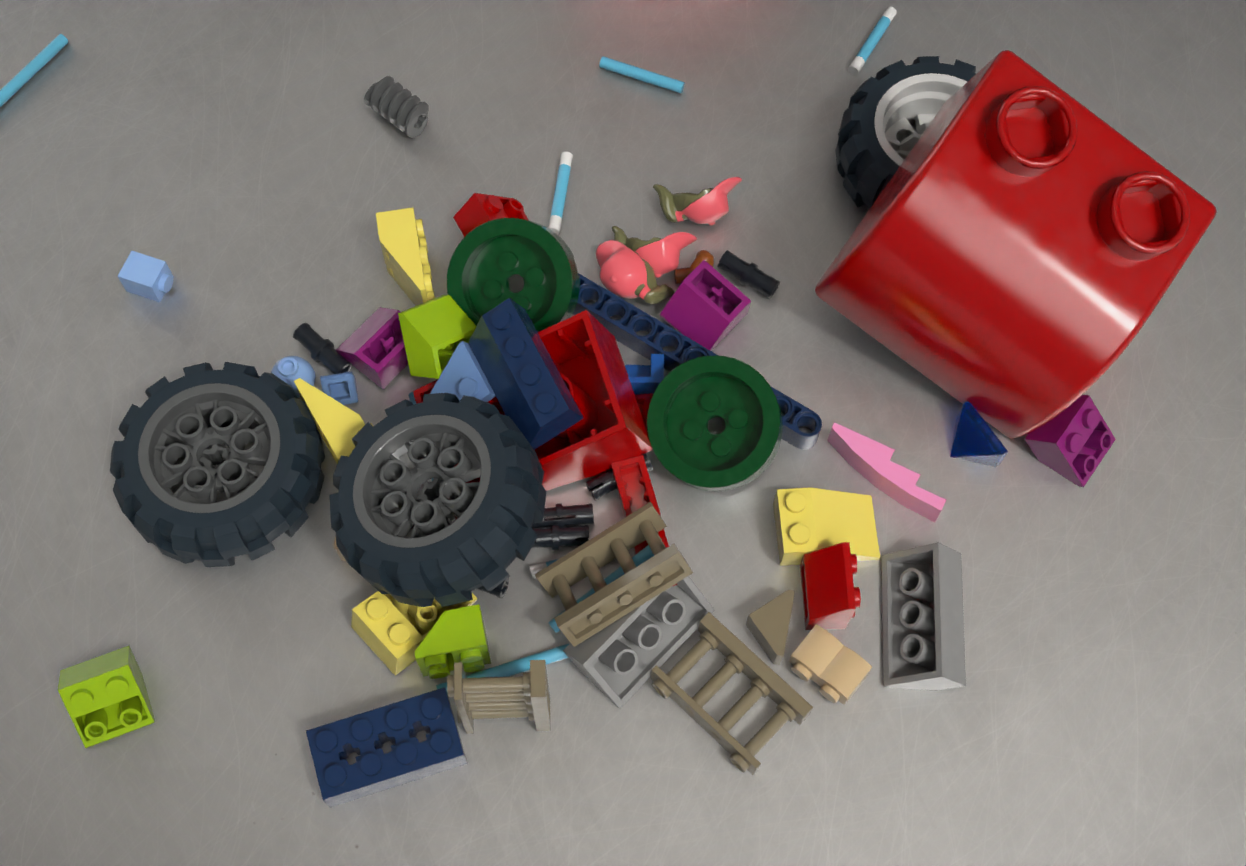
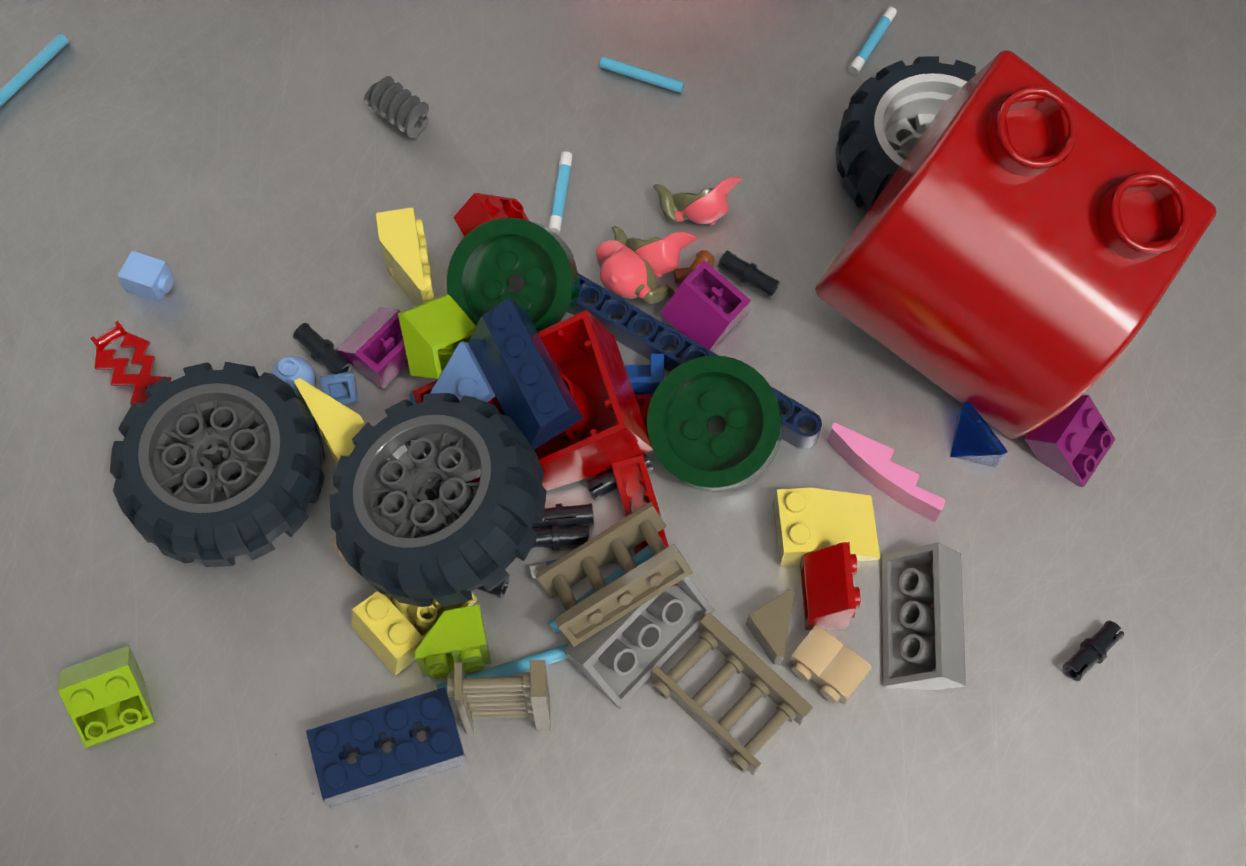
none -> red piece [90,321,172,405]
none -> black pin [1063,620,1124,681]

